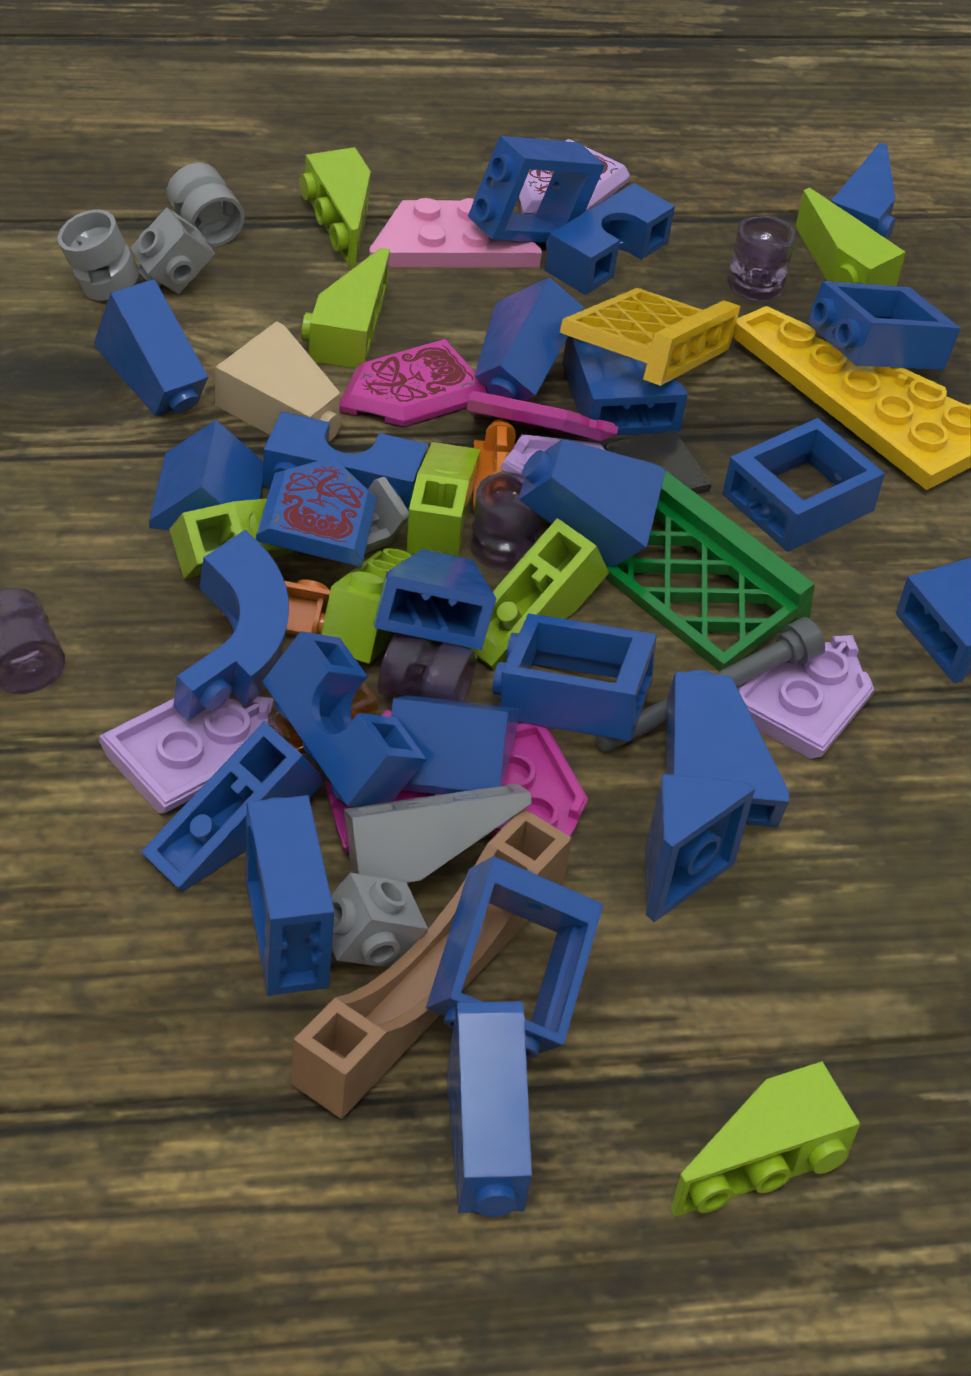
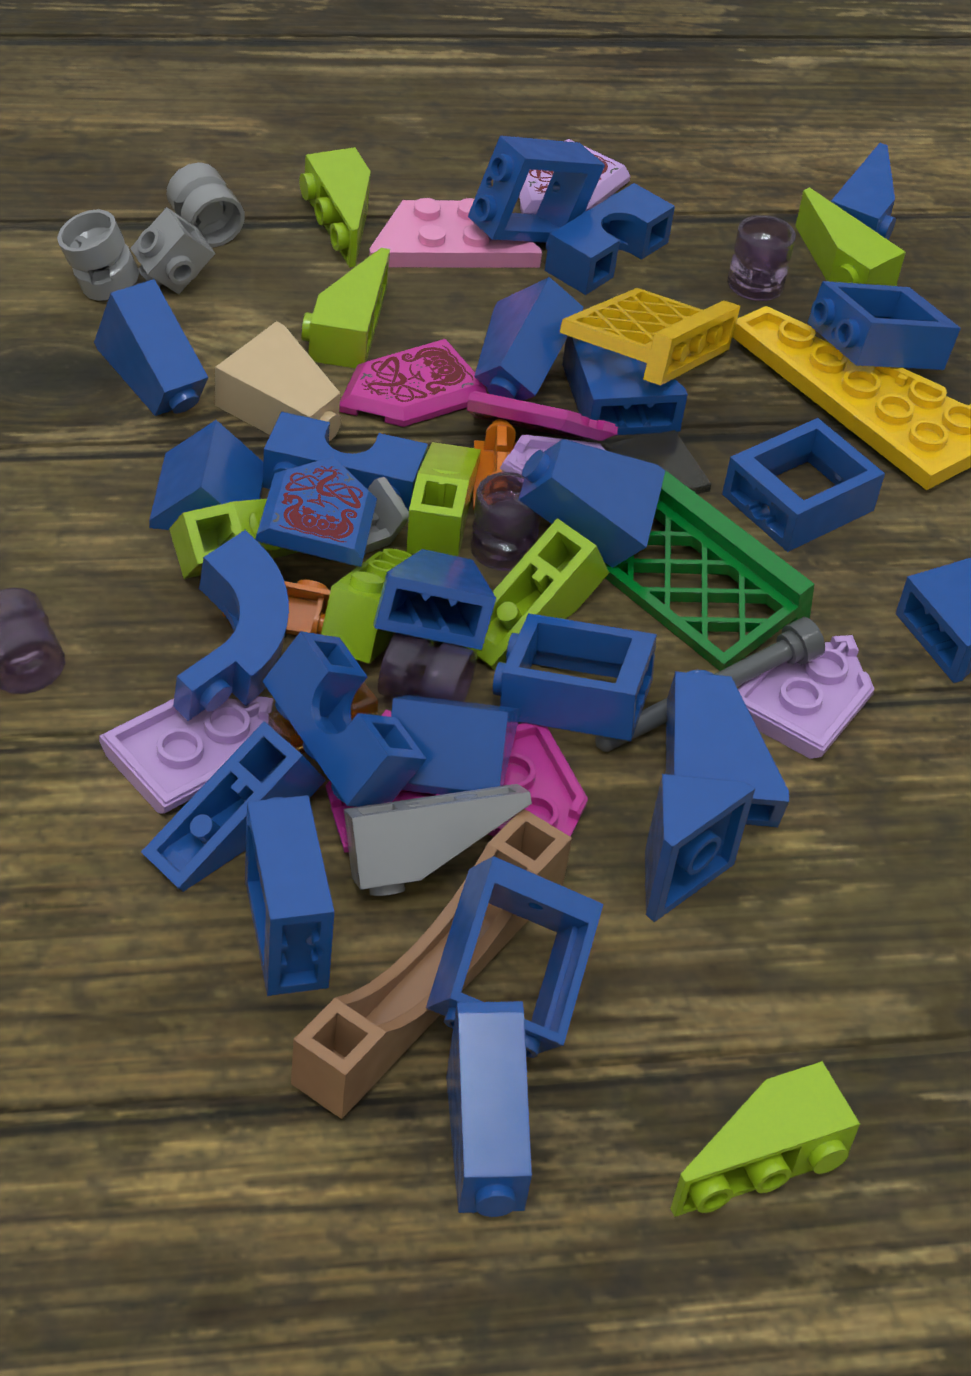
light grey brick [331,872,428,968] -> none

